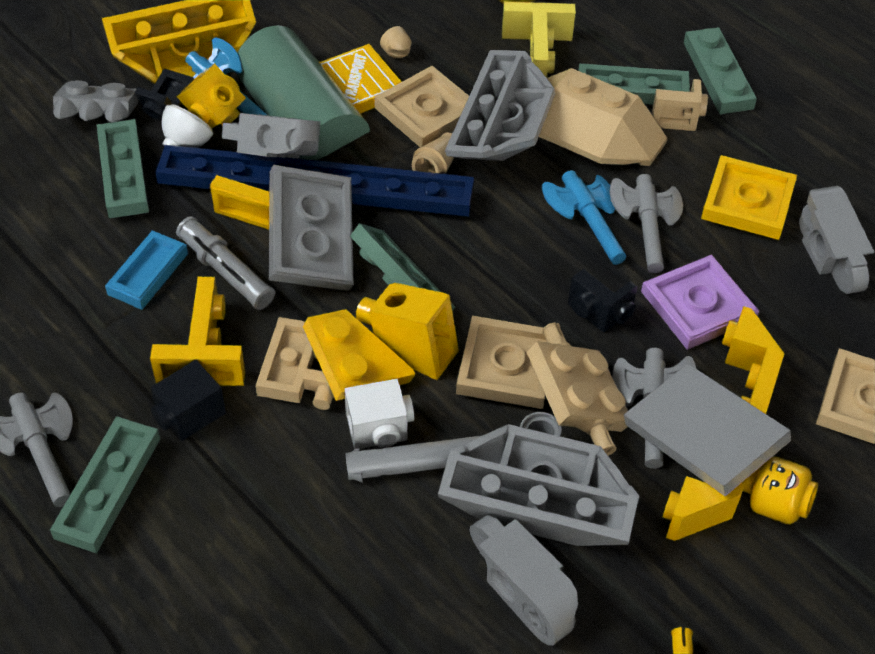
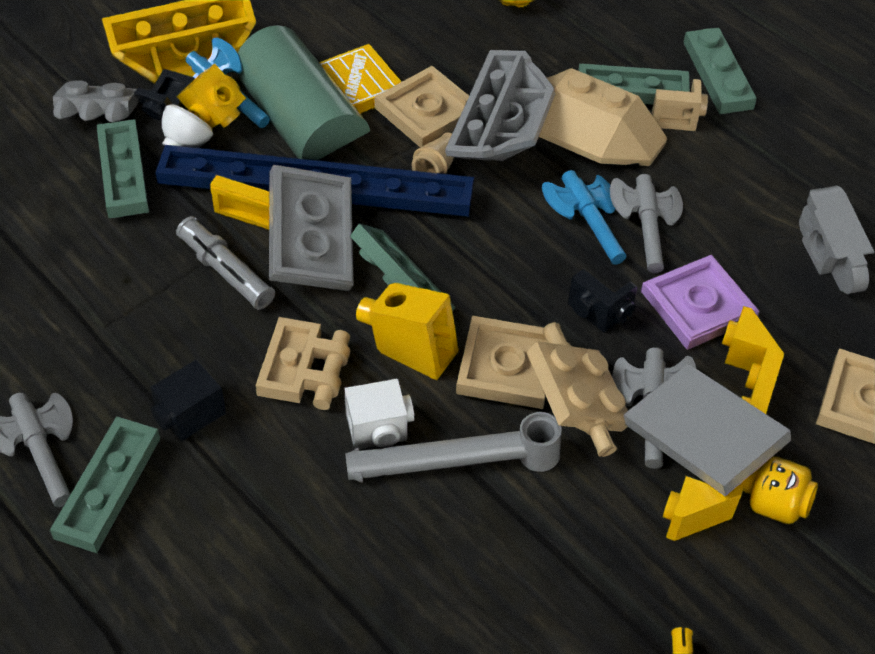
dark azure tile [105,230,188,310] -> none
yellow bracket [150,277,245,386] -> none
light grey piece [222,113,321,158] -> none
yellow wing [303,309,415,401] -> none
tan hinge [380,26,412,59] -> none
light grey wedge [438,424,639,546] -> none
light grey piece [469,515,578,646] -> none
light yellow bracket [502,2,576,78] -> none
yellow plate [701,155,797,240] -> none

